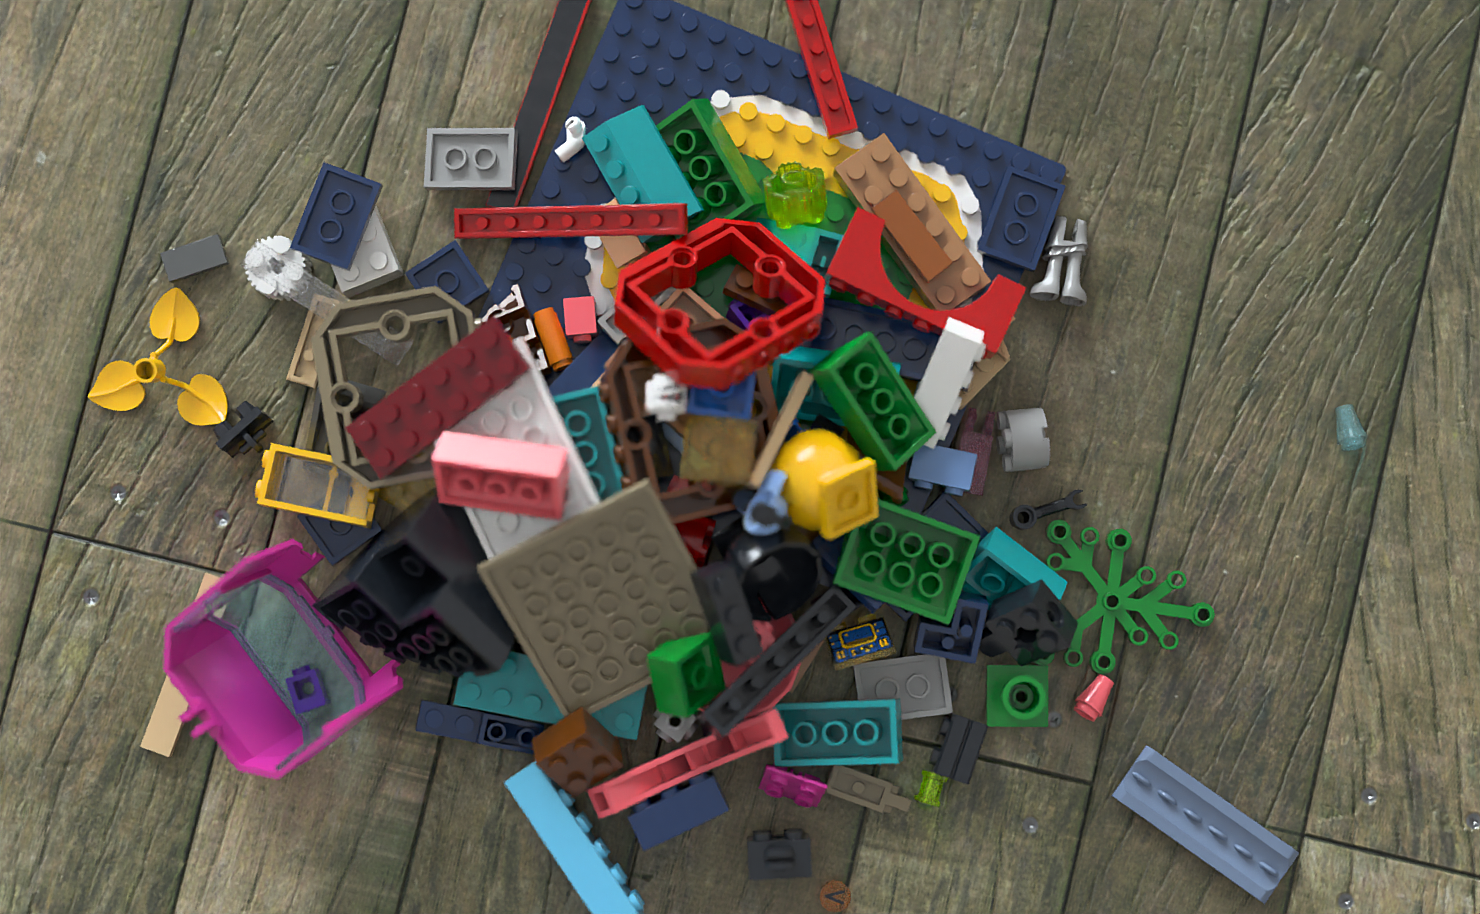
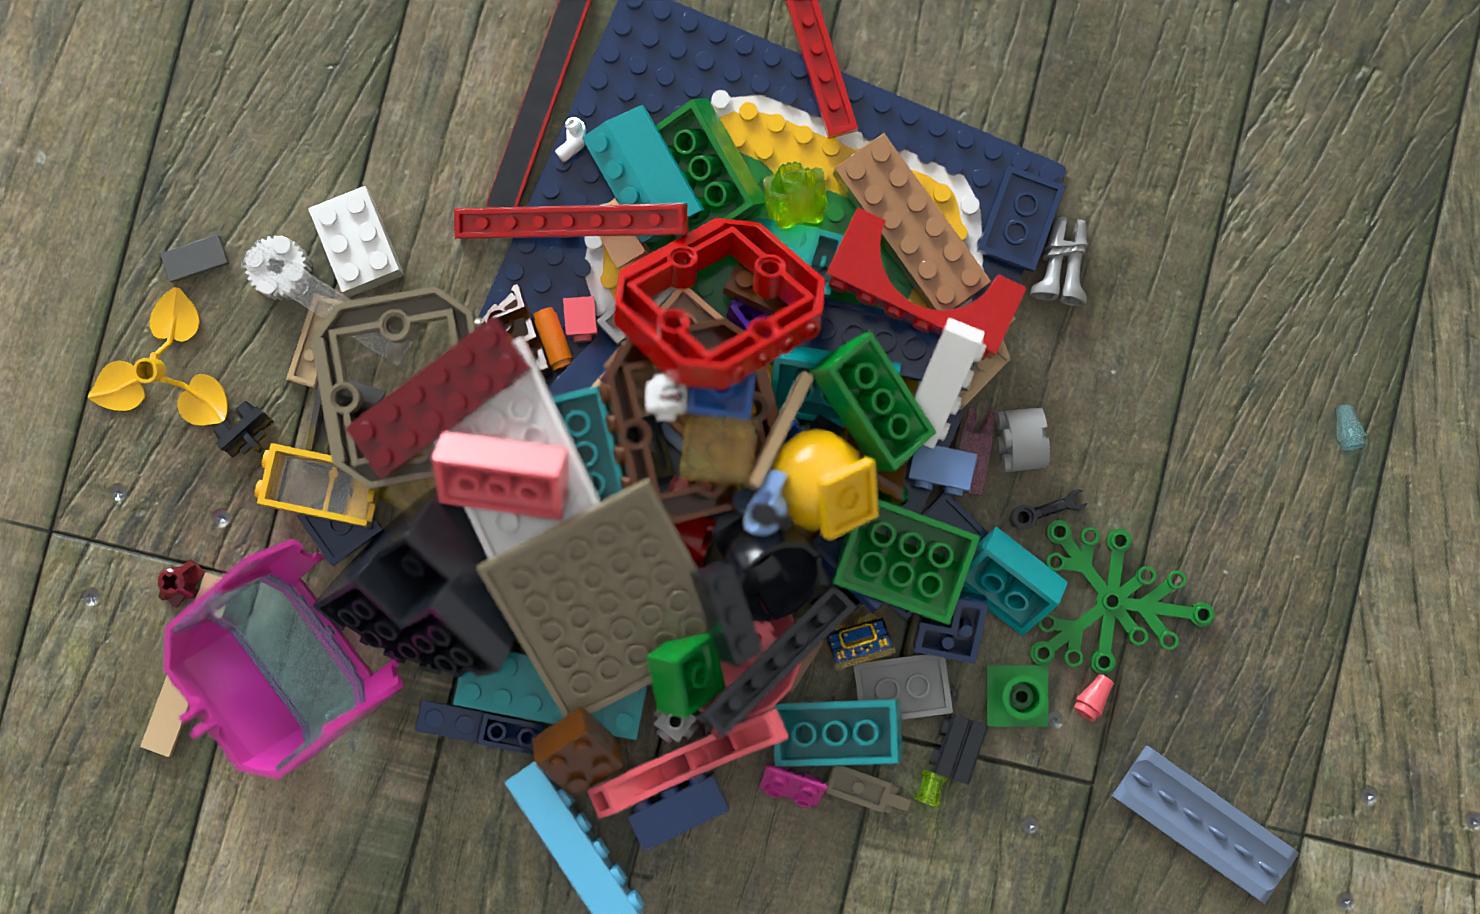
dark purple brick [285,665,331,714] -> none
dark blue plate [290,162,383,271] -> none
dark blue plate [405,240,490,325] -> none
light grey plate [424,128,518,190] -> none
black brick [747,828,812,880] -> none
clear orange tile [819,880,851,912] -> none
dark orange tile [871,190,953,283] -> none
black brick [979,579,1078,667] -> none
none -> dark red piece [157,559,207,607]

